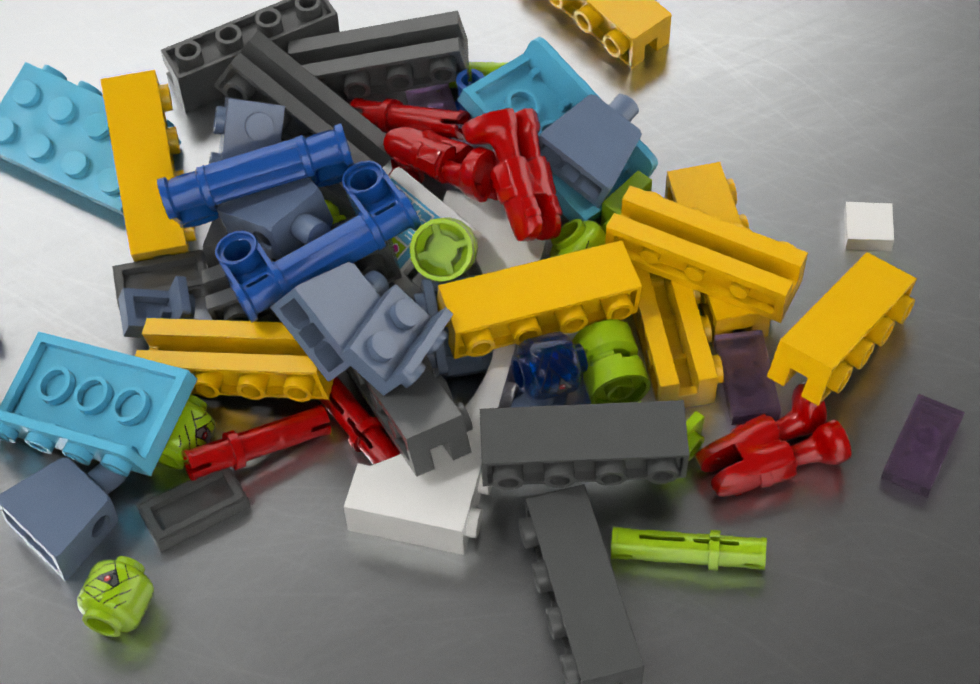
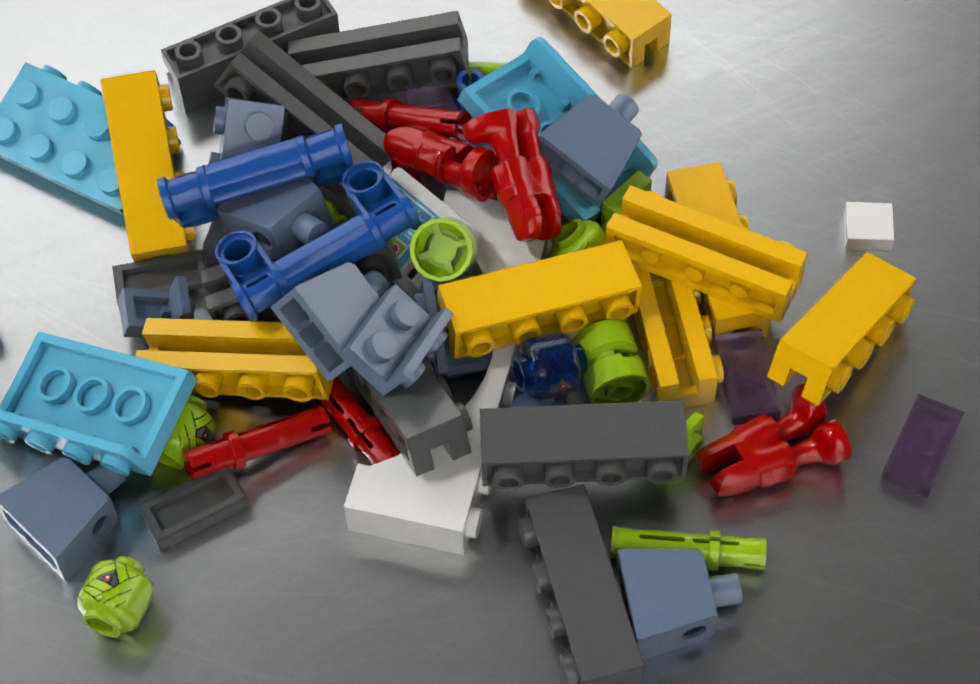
none -> sand blue torso [616,549,742,660]

